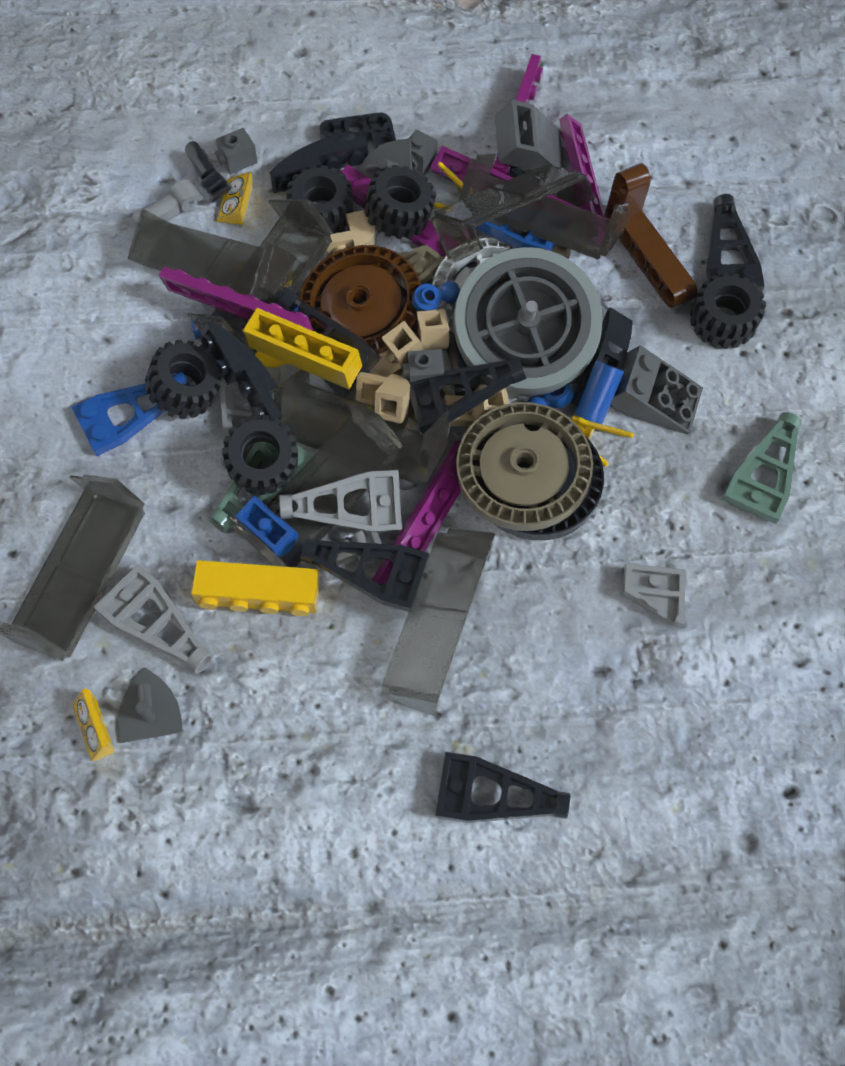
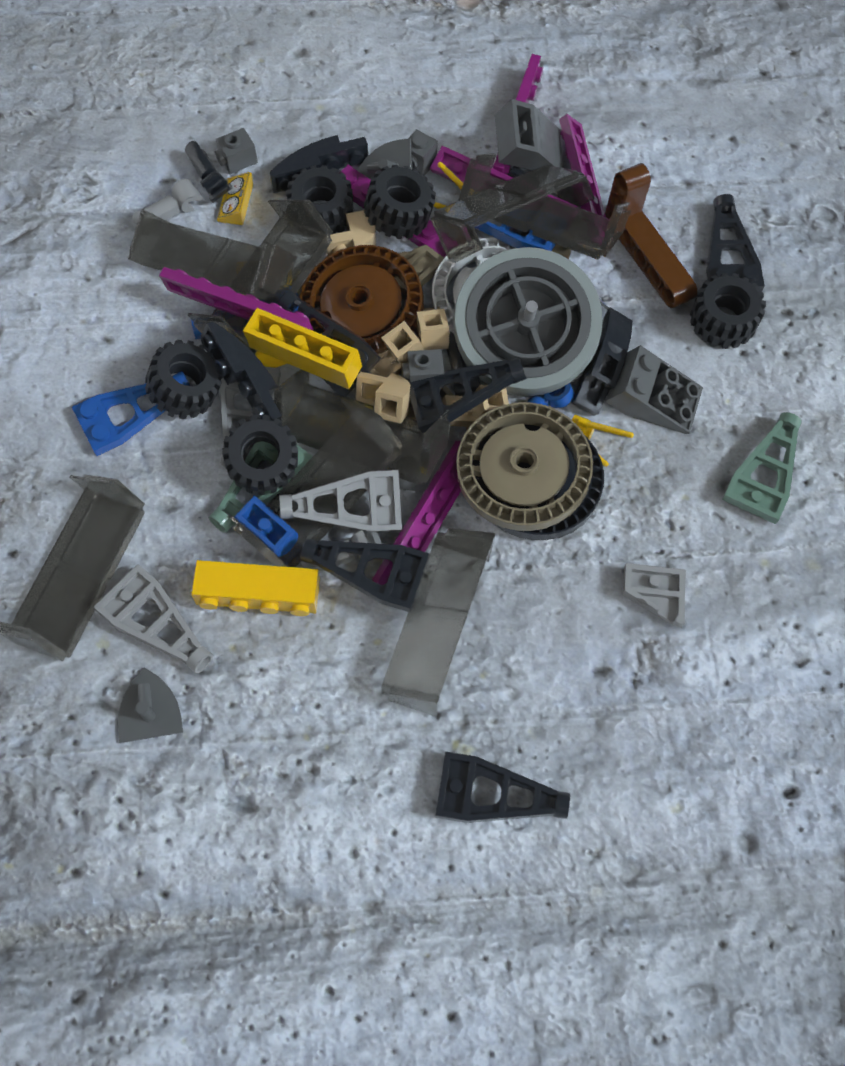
yellow slope [73,688,114,761] -> none
black beam [319,112,396,150] -> none
blue plate [412,281,461,312] -> none
blue brick [575,360,624,424] -> none

